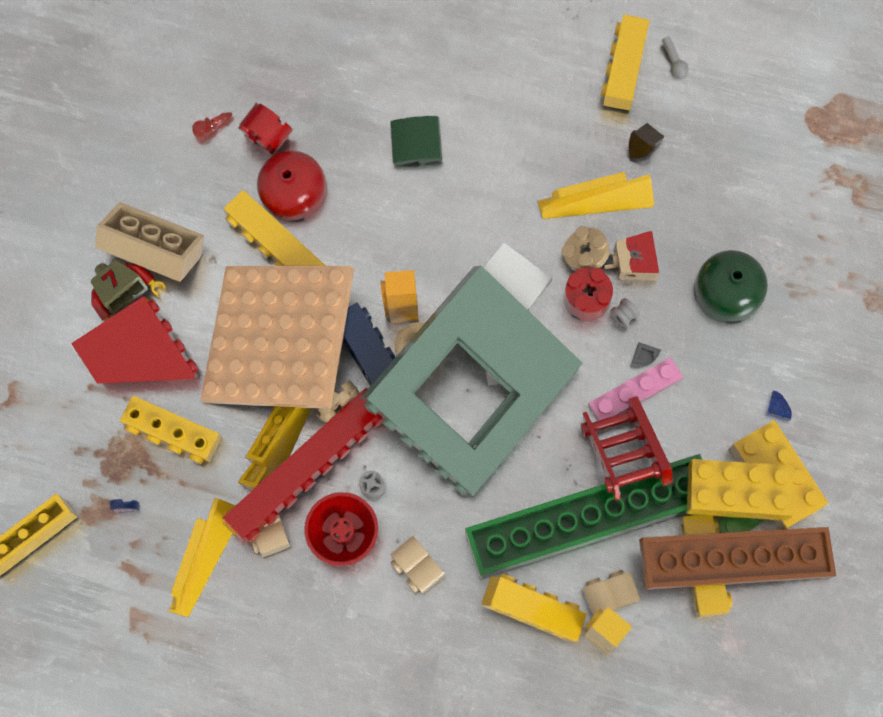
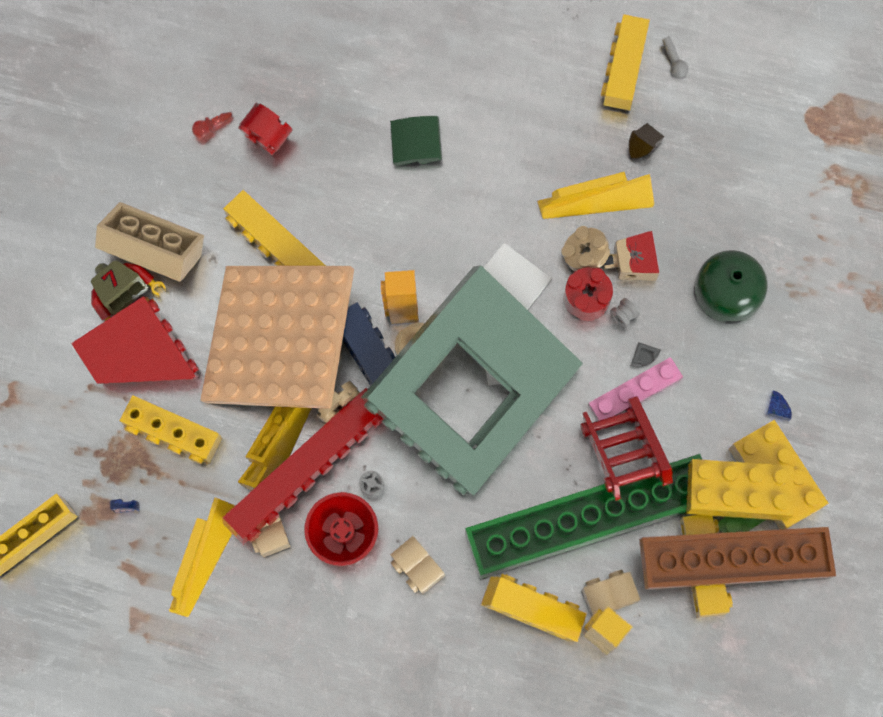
red cylinder [257,150,327,221] -> none

